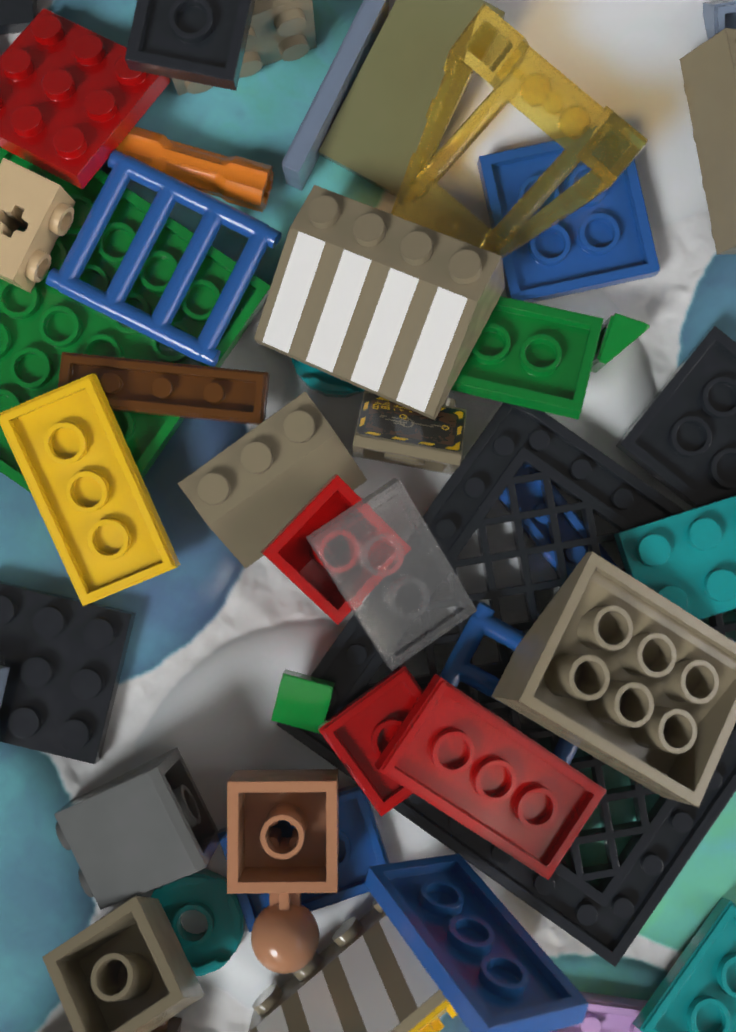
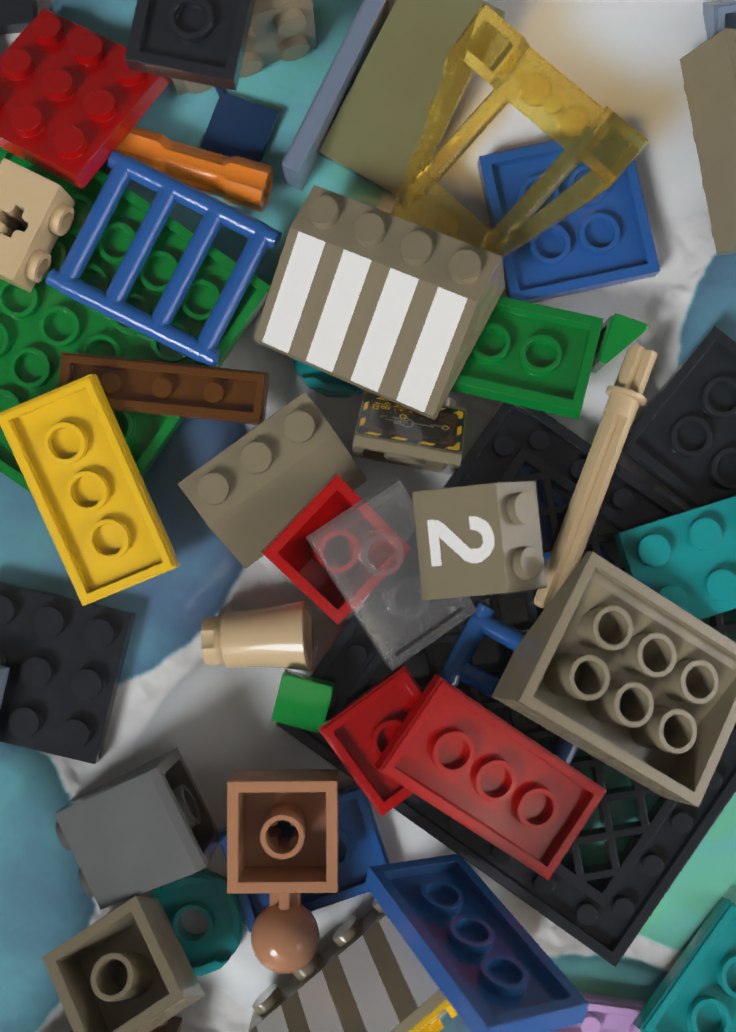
none -> dark blue piece [200,86,279,162]
none -> tan plant [201,599,314,671]
none -> dark tan slope [412,481,547,600]
none -> tan axle [534,344,658,609]

